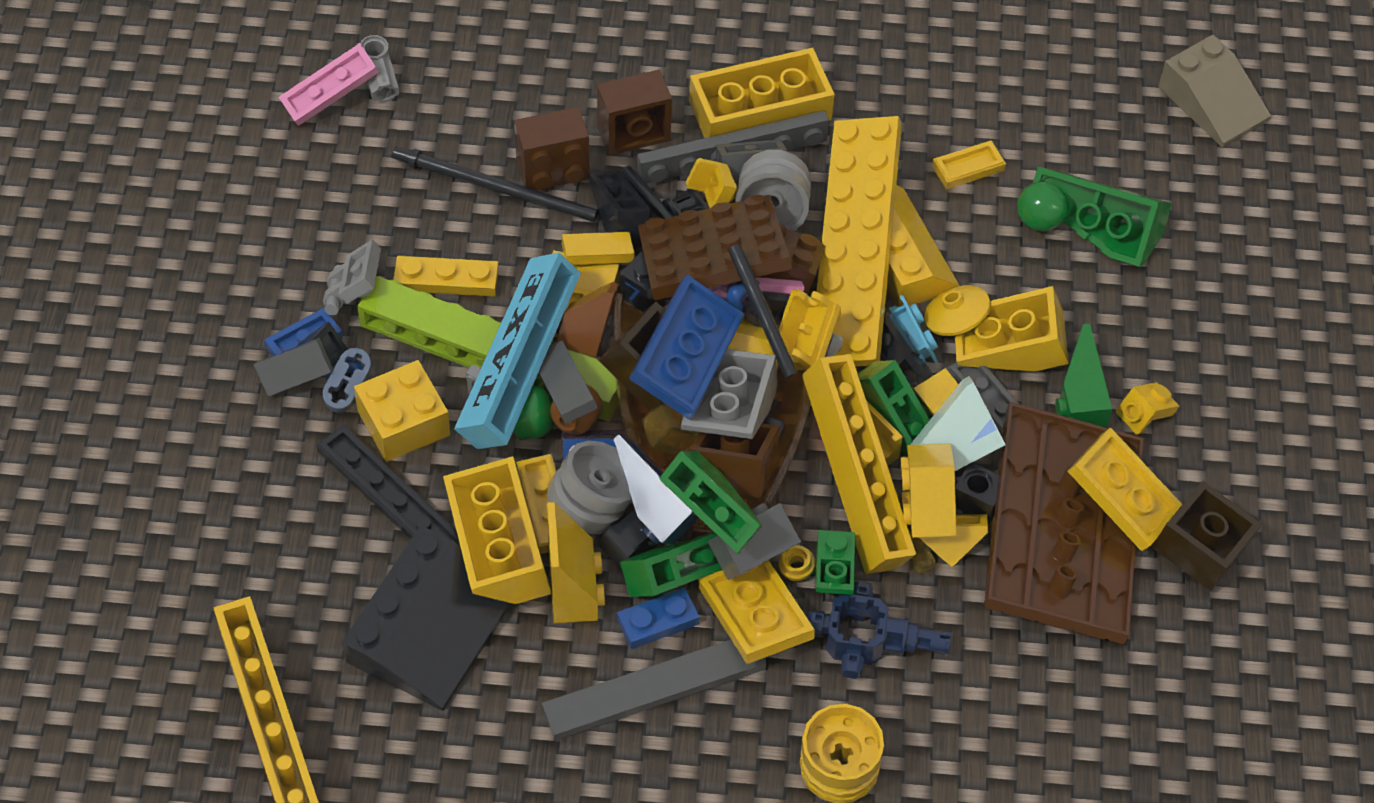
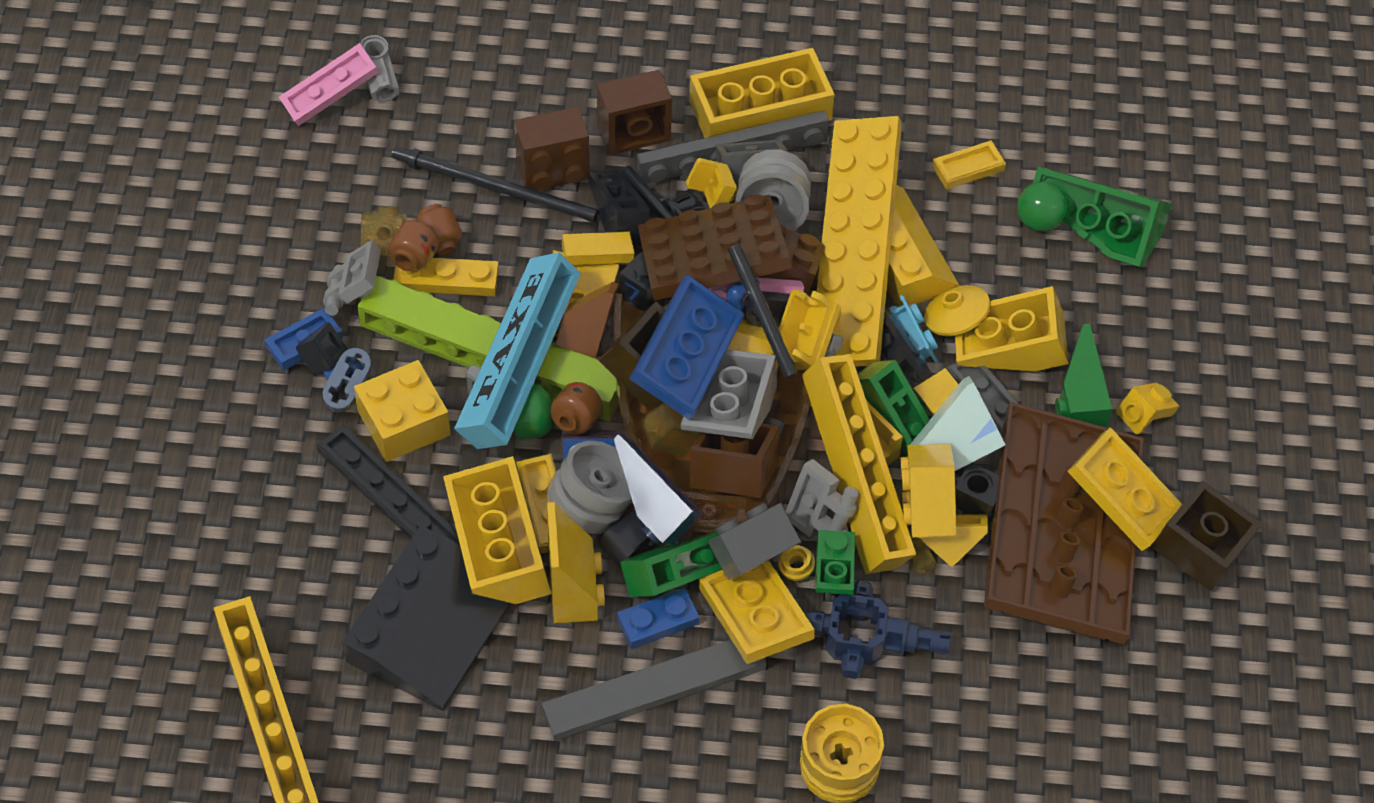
dark grey tile [254,338,333,396] -> none
dark grey tile [539,340,598,424] -> none
green slope [659,451,763,554] -> none
dark tan slope [1158,35,1271,148] -> none
none -> clear yellow brick [360,206,407,256]
none -> dark orange head [389,220,439,272]
none -> dark orange head [415,204,463,256]
none -> light grey plate [785,459,859,538]

